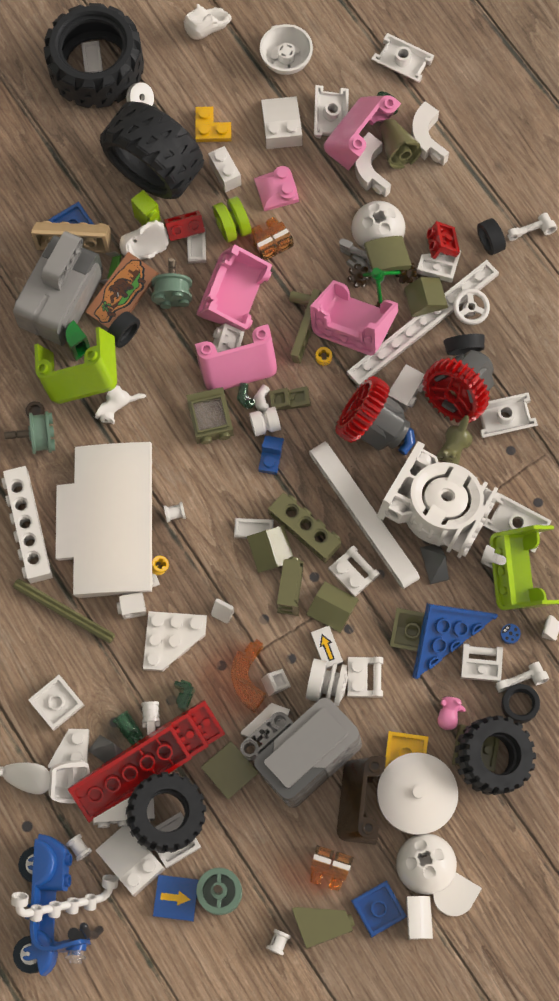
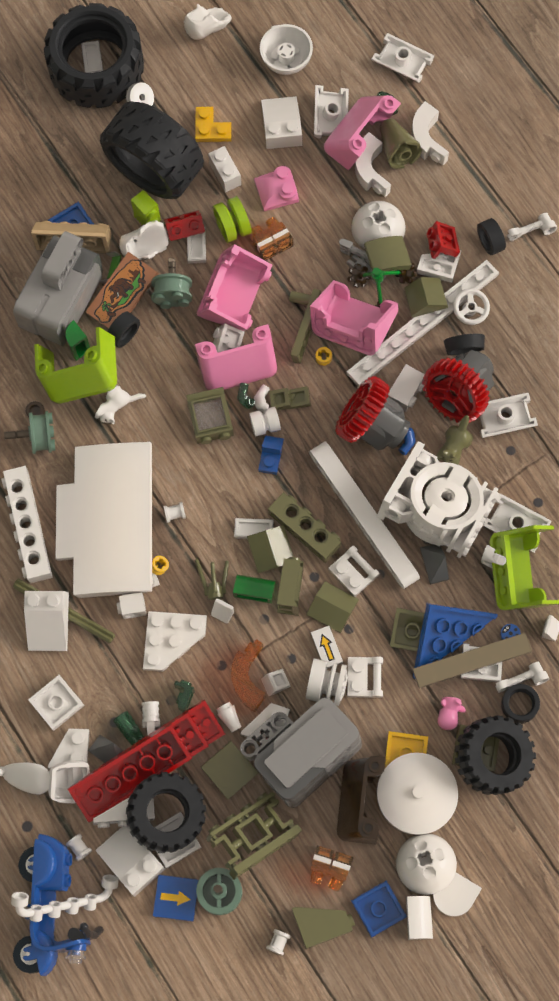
none -> white slope [24,591,69,651]
none -> olive plant [195,559,229,600]
none -> olive fence [206,792,302,880]
none -> white cone [216,702,242,733]
none -> green brick [233,574,276,604]
none -> dark tan tile [413,633,532,689]

